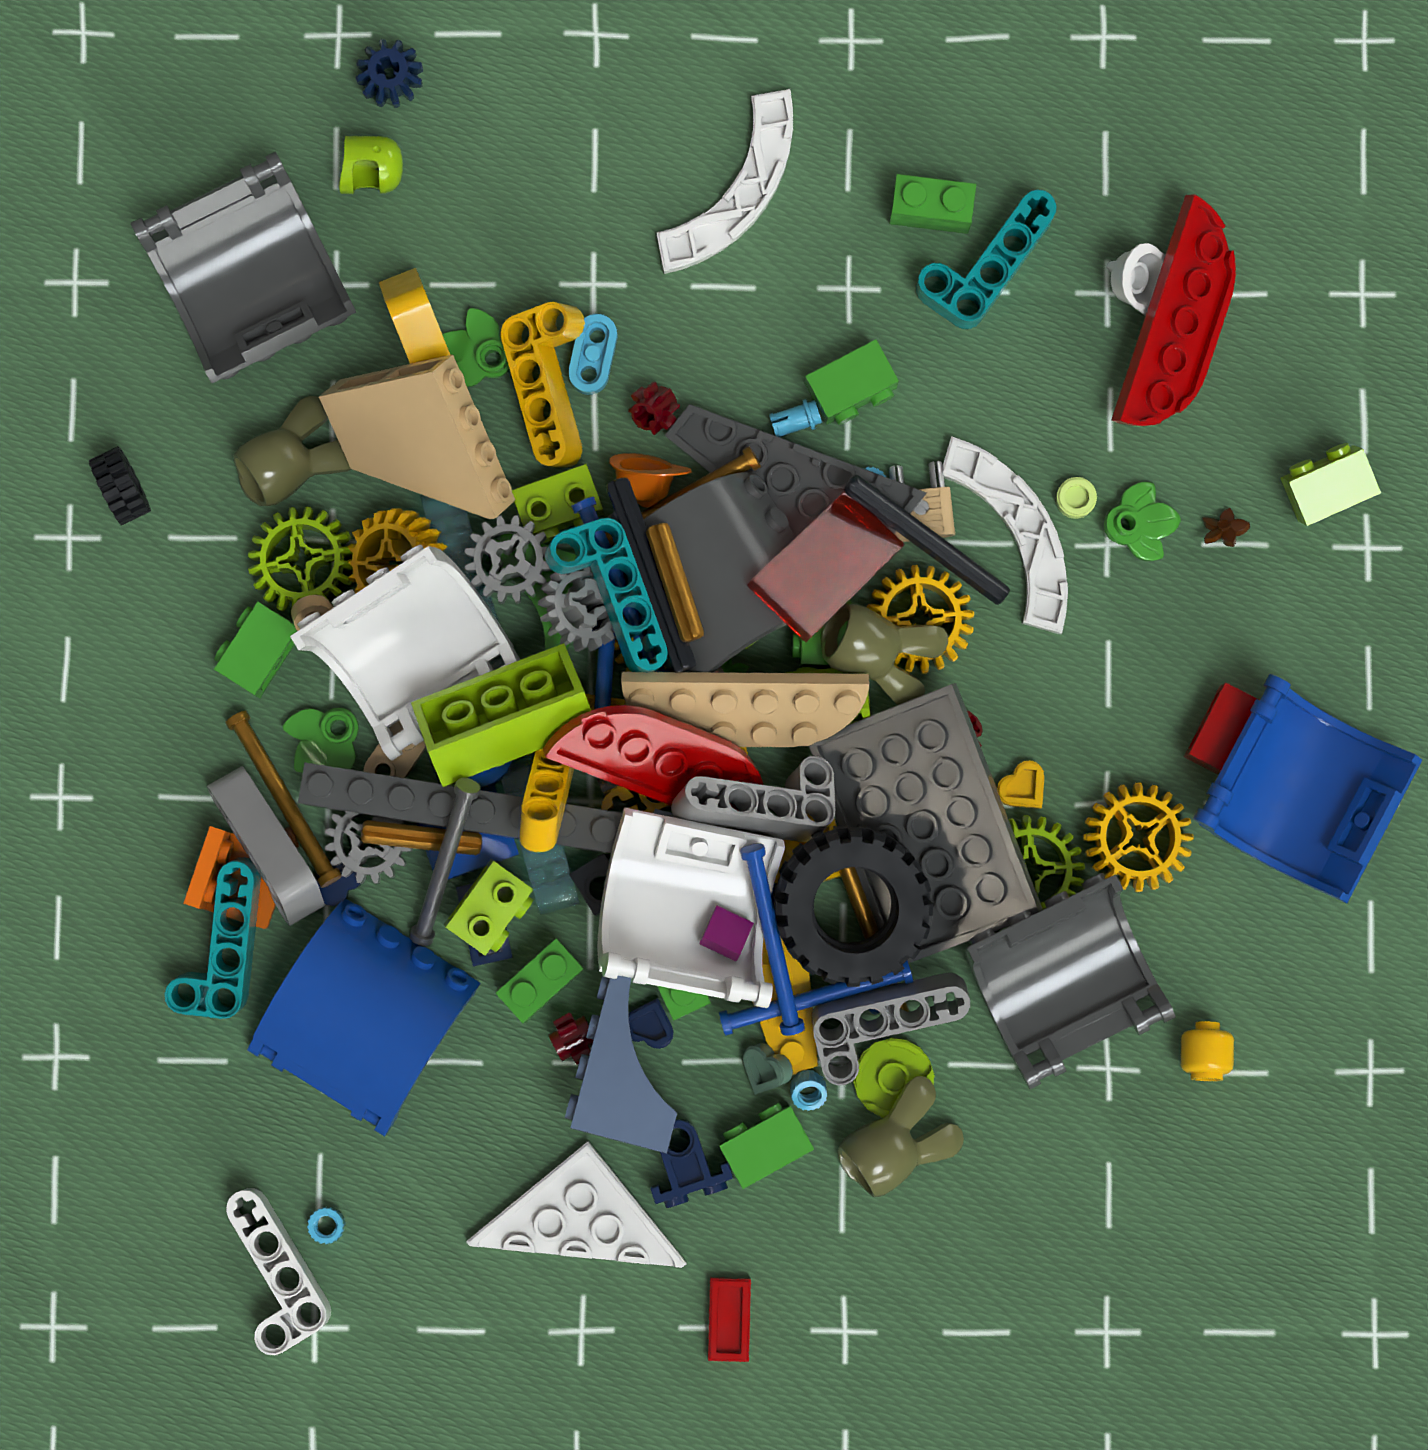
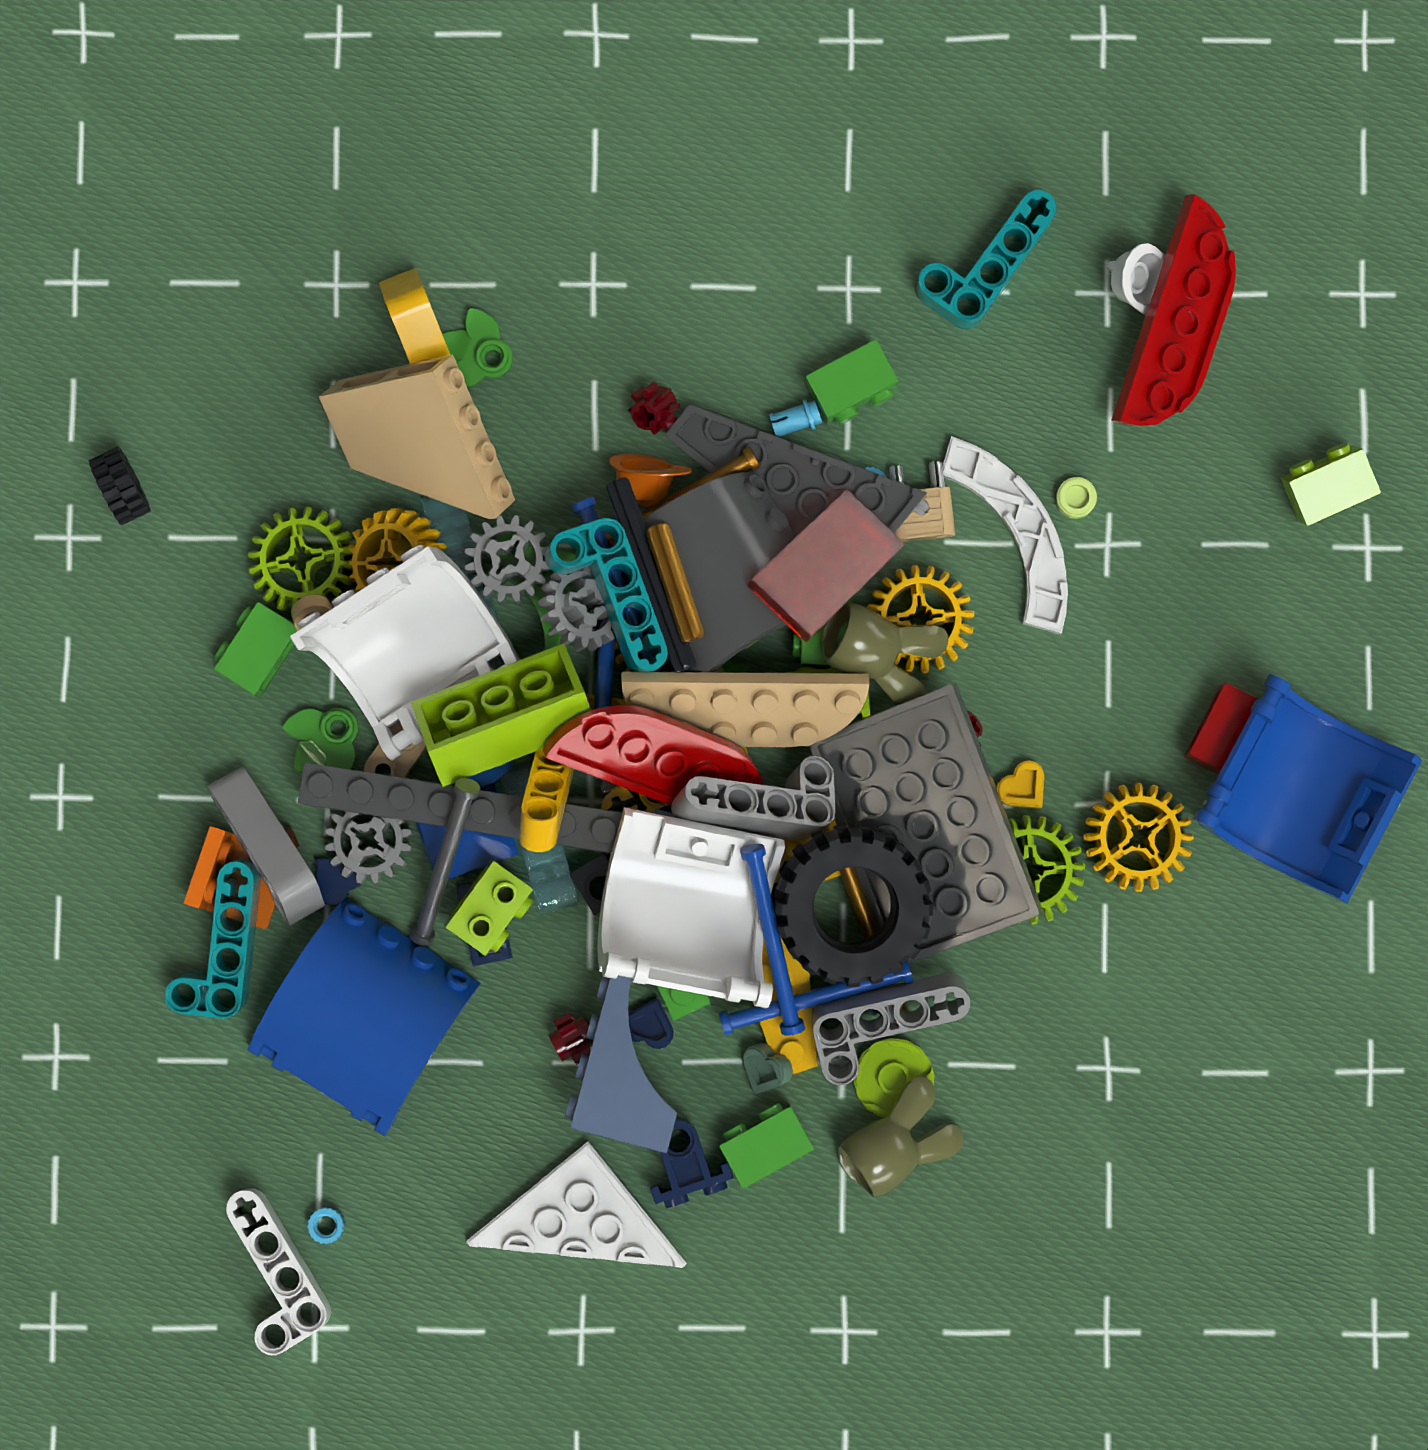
dark grey hinge [131,151,356,383] -> none
pearl gold bar [225,711,342,888] -> none
olive piece [234,396,352,506] -> none
lime helmet [339,136,403,194] -> none
dark blue gear [356,39,423,108] -> none
pearl gold axle [361,820,482,855] -> none
bright green brick [496,938,585,1024] -> none
yellow beam [501,302,585,468] -> none
lime brick [512,464,604,543] -> none
medium azure plate [569,314,617,395] -> none
white tile [657,89,793,274] -> none
magenta tile [699,905,754,962] -> none
red tile [708,1277,751,1362] -> none
medium azure axle [790,1070,827,1111] -> none
black axle [844,475,1010,605] -> none
bright green brick [889,174,976,234] -> none
dark grey hinge [966,873,1176,1089] -> none
bright green plate [1104,482,1181,561] -> none
yellow head [1181,1021,1234,1081] -> none
reddish brown plant [1202,508,1250,547] -> none

